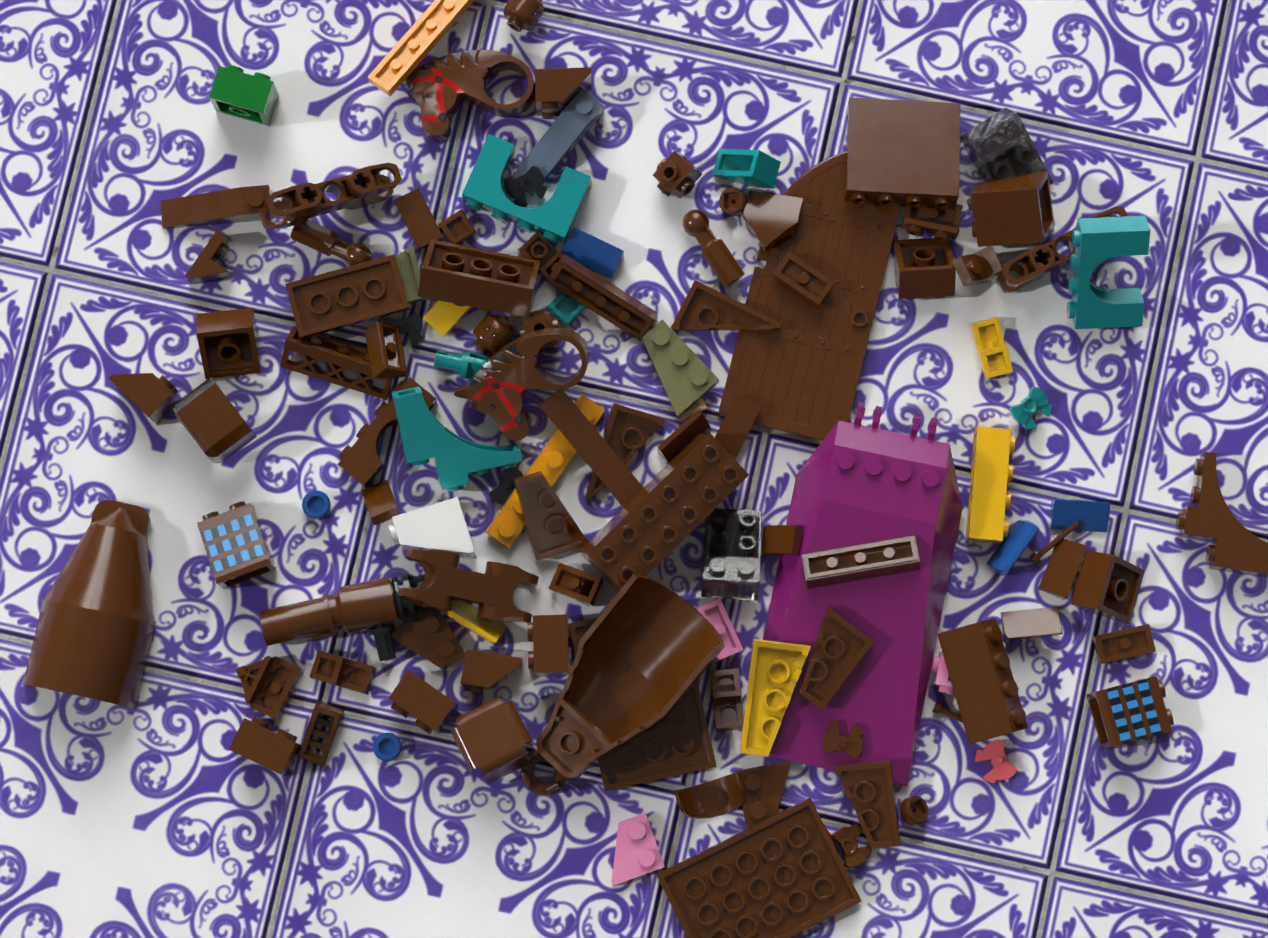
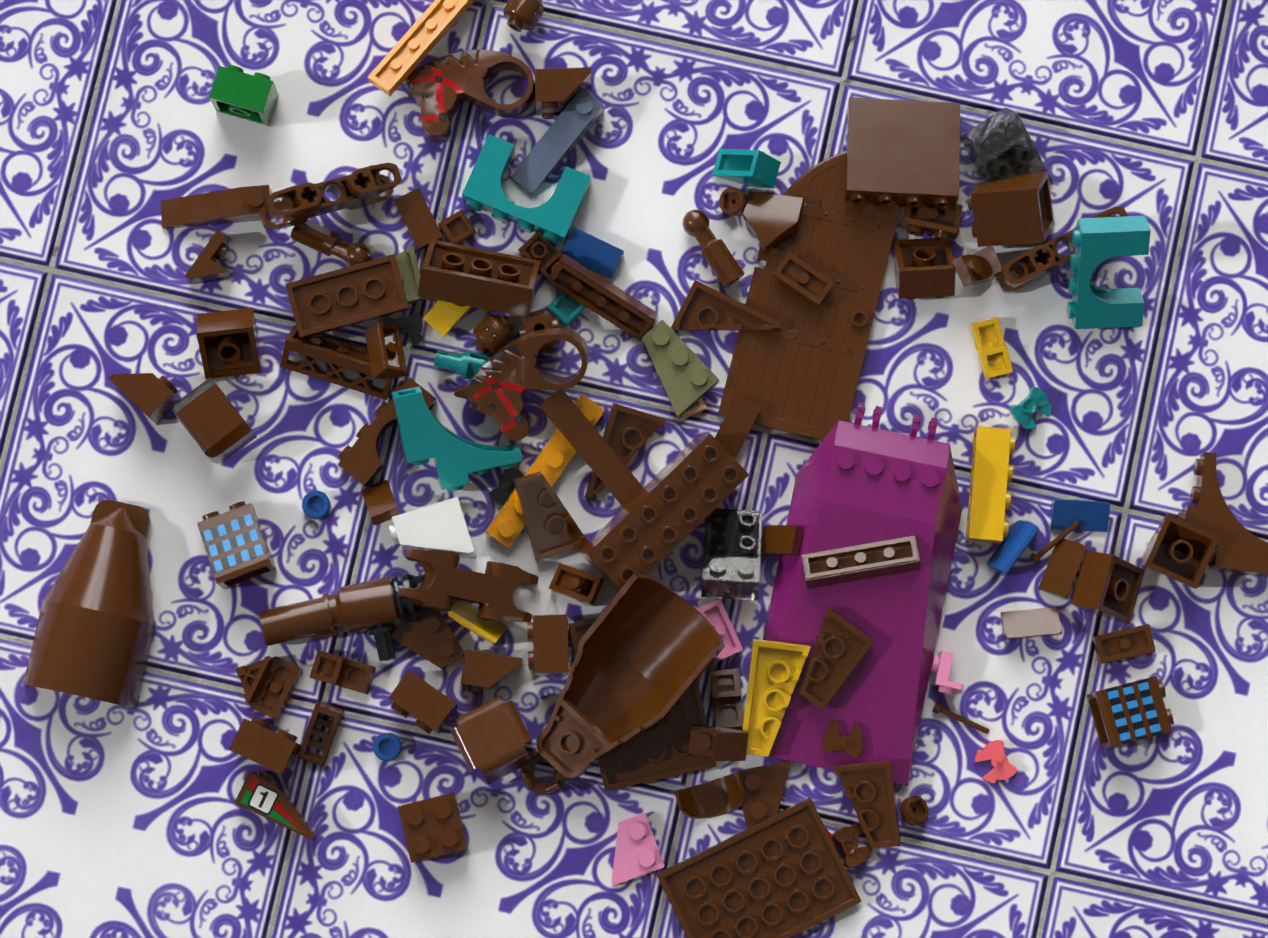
black piece [504,166,547,207] -> none
reddish brown brick [653,150,702,199] -> none
reddish brown slope [657,410,711,463] -> none
reddish brown slope [937,618,1028,744] -> none
none -> slope [234,769,317,840]
none -> reddish brown brick [398,792,468,863]
none -> reddish brown slope [688,724,749,761]
none -> reddish brown slope [1140,514,1220,589]

